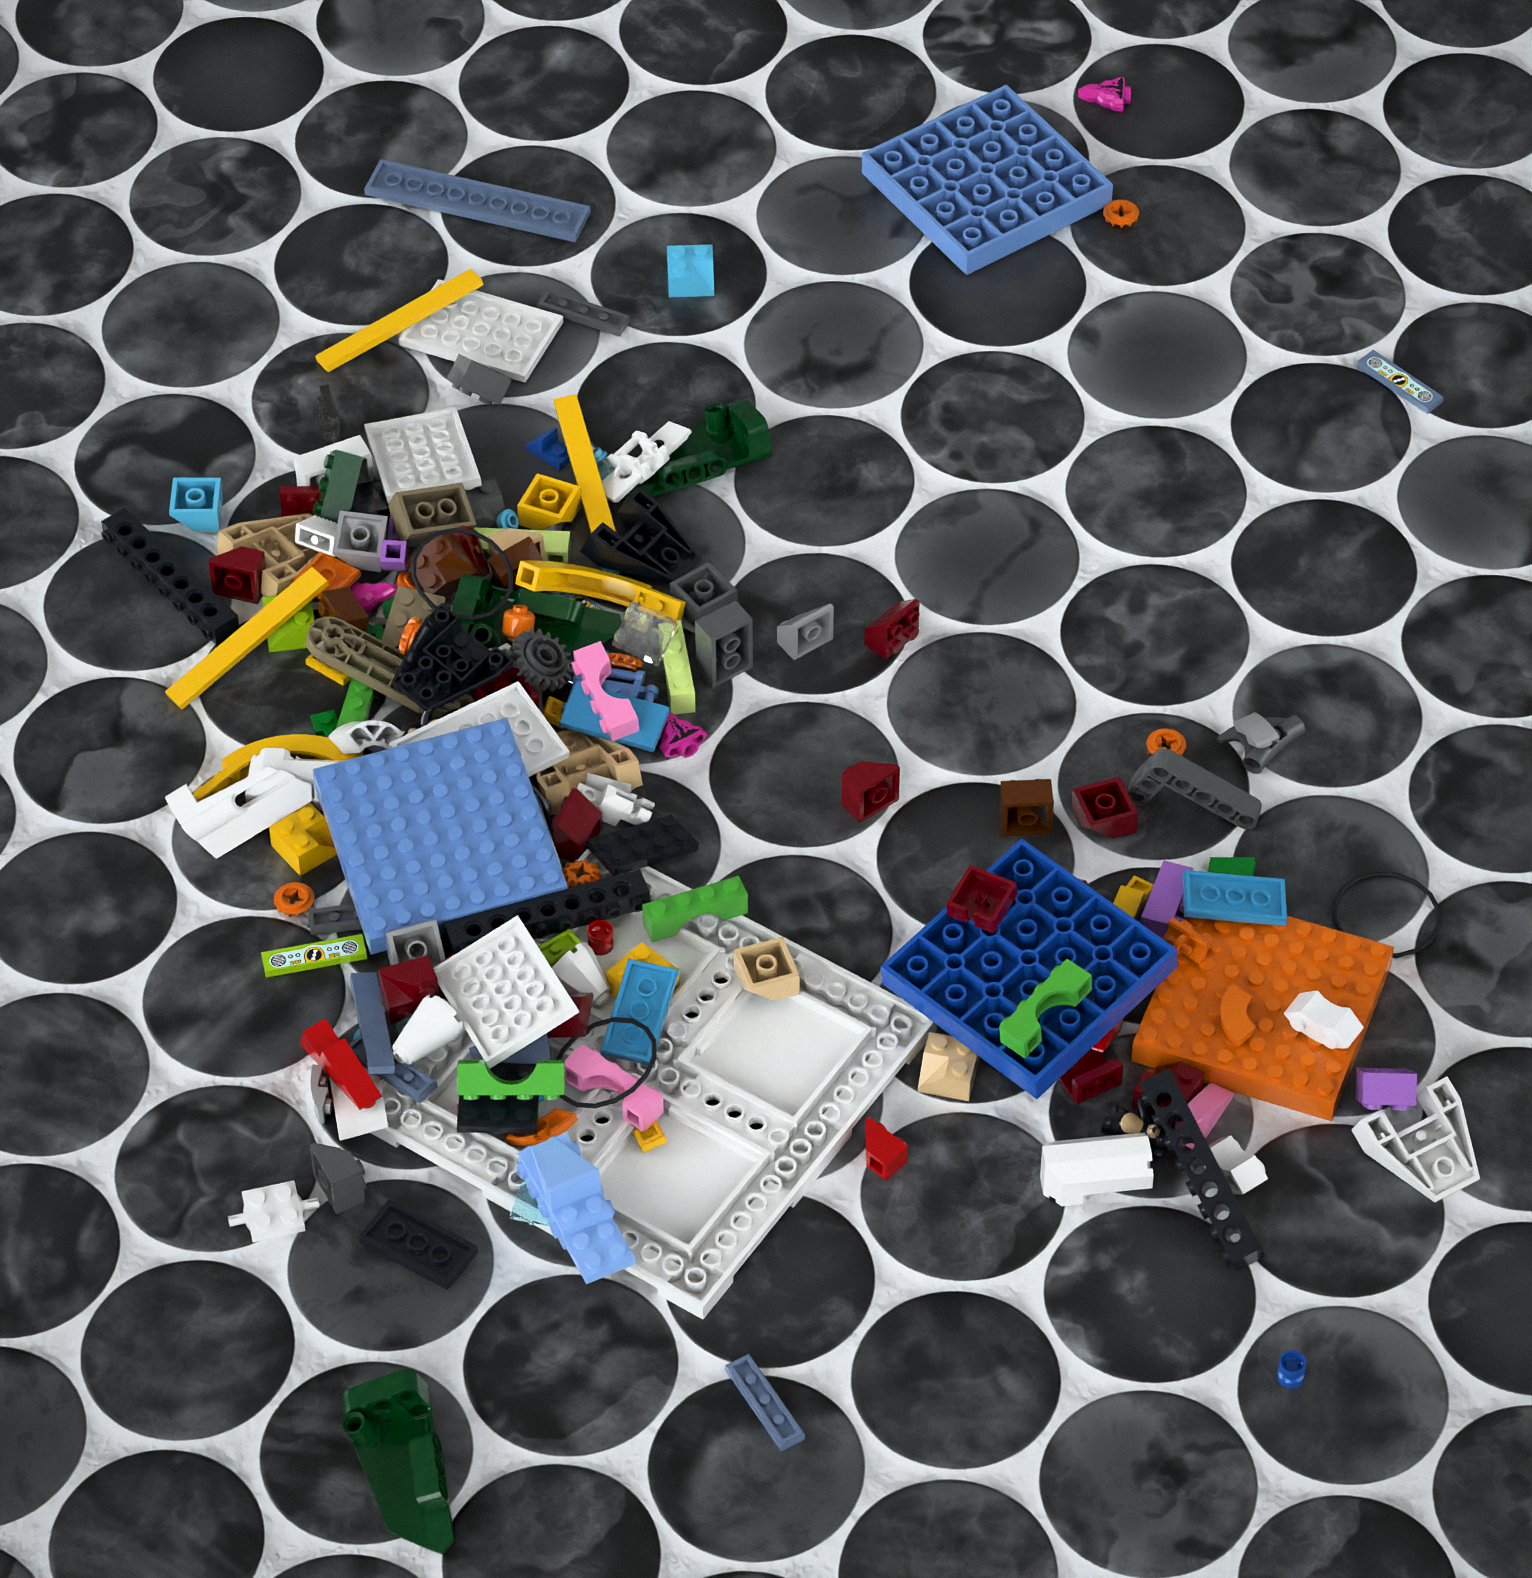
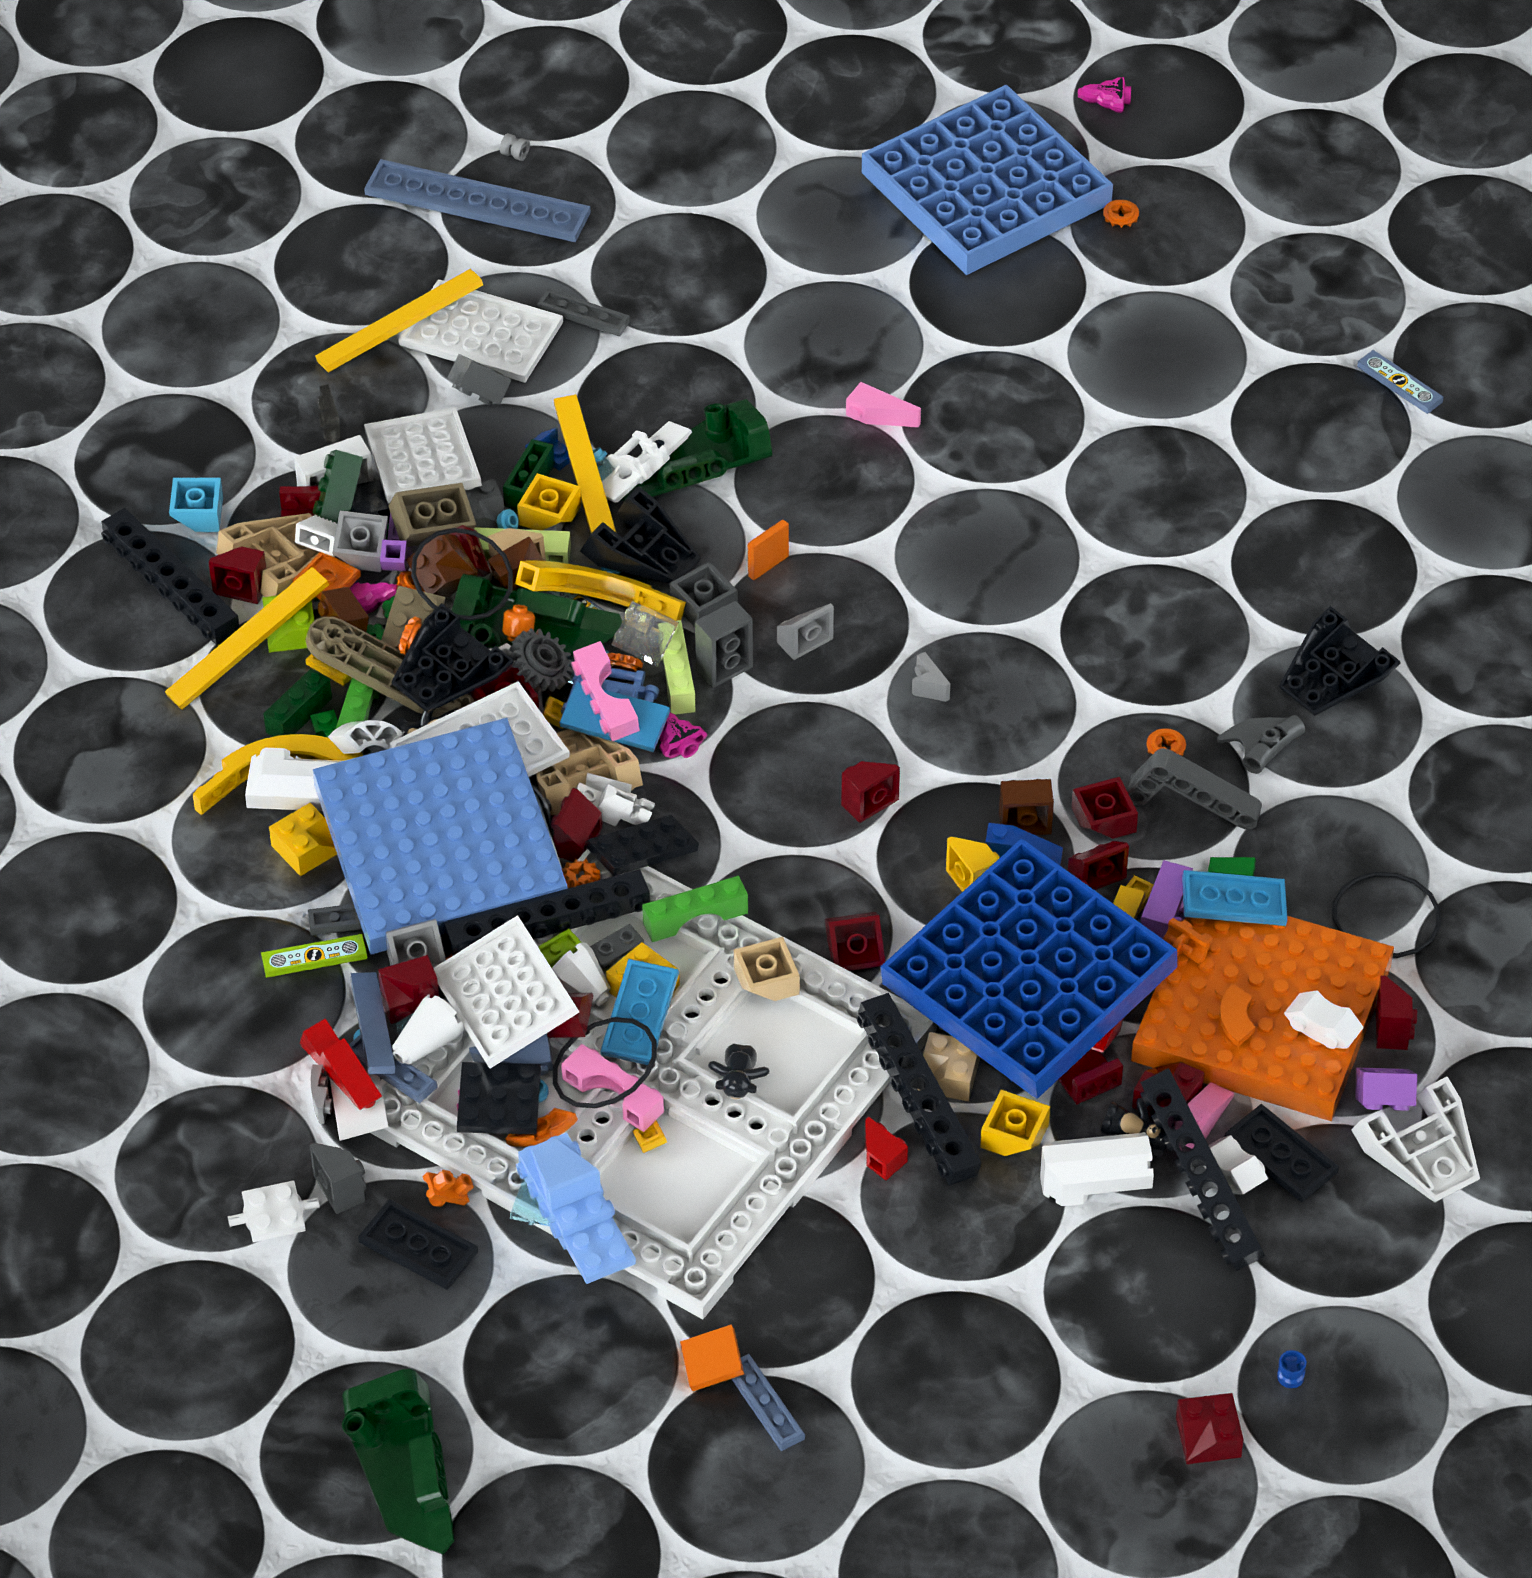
white panel [165,766,312,859] -> none
orange gear [274,882,315,917] -> none
bright green arch [457,1060,565,1100] -> none
red wheel [587,920,614,956] -> none
medium azure slope [667,245,714,297] -> none
dark red slope [864,599,920,660] -> none
dark red piece [946,865,1017,933] -> none
bright green arch [999,959,1092,1058] -> none
light grey slope [1233,712,1279,748] -> none
none -> dark green brick [263,669,332,737]
none -> orange hips [422,1170,474,1207]
none -> light grey wheel [500,133,530,161]
none -> dark green brick [503,439,554,510]
none -> dark grey bracket [590,924,644,968]
none -> orange tile [680,1324,744,1391]
none -> black piece [708,1044,770,1099]
none -> orange tile [748,520,789,580]
none -> dark red slope [825,912,885,971]
none -> bright pink slope [846,382,921,427]
none -> black brick [856,993,982,1186]
none -> light grey slope [912,652,950,702]
none -> yellow slope [946,836,1000,892]
none -> yellow slope [980,1090,1050,1156]
none -> blue slope [985,823,1063,865]
none -> dark red slope [1068,841,1129,890]
none -> dark red slope [1176,1393,1244,1464]
none -> black plate [1224,1104,1339,1202]
none -> black wedge [1279,606,1401,716]
none -> dark red slope [1376,975,1417,1050]

